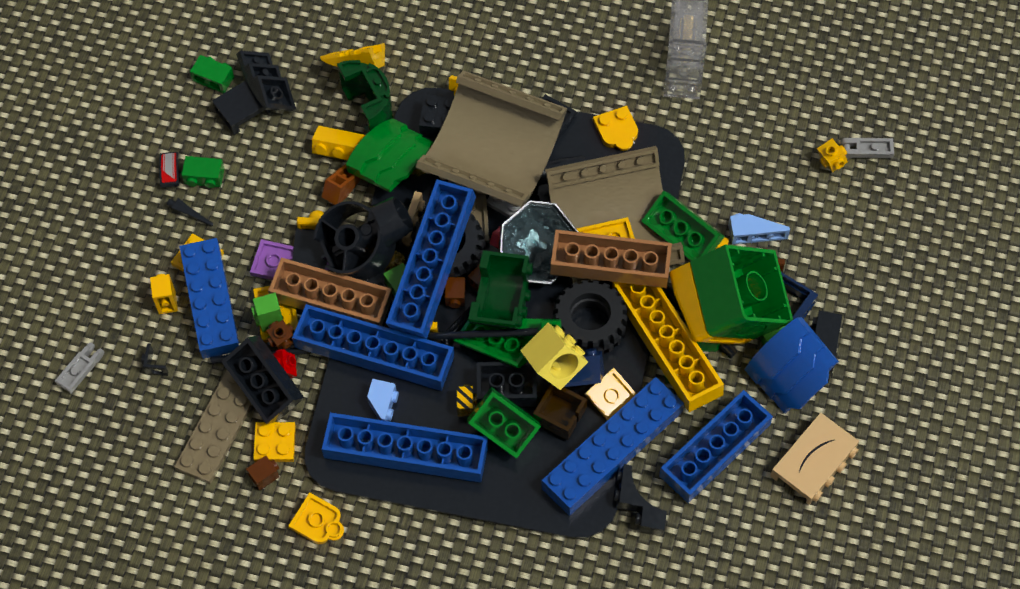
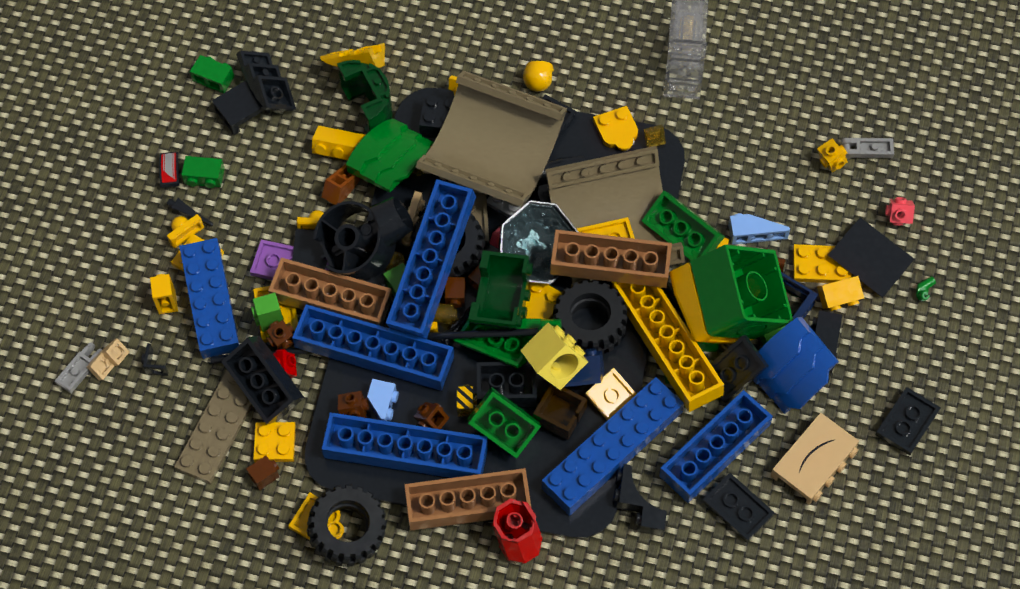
none -> tan slope [87,338,130,381]
none -> yellow tile [166,214,204,248]
none -> black tyre [307,484,387,567]
none -> reddish brown brick [338,391,369,418]
none -> medium nougat brick [405,468,531,531]
none -> reddish brown brick [413,402,450,429]
none -> clear yellow brick [433,303,457,324]
none -> red brick [492,498,542,564]
none -> yellow helmet [523,61,554,92]
none -> yellow plate [525,283,562,319]
none -> clear yellow tile [644,124,666,147]
none -> black plate [702,473,775,542]
none -> black plate [711,335,769,403]
none -> yellow plate [793,244,852,283]
none -> yellow brick [817,276,864,311]
none -> black piece [828,217,914,298]
none -> black plate [875,387,941,456]
none -> coral brick [885,197,915,226]
none -> green arm [916,276,936,301]

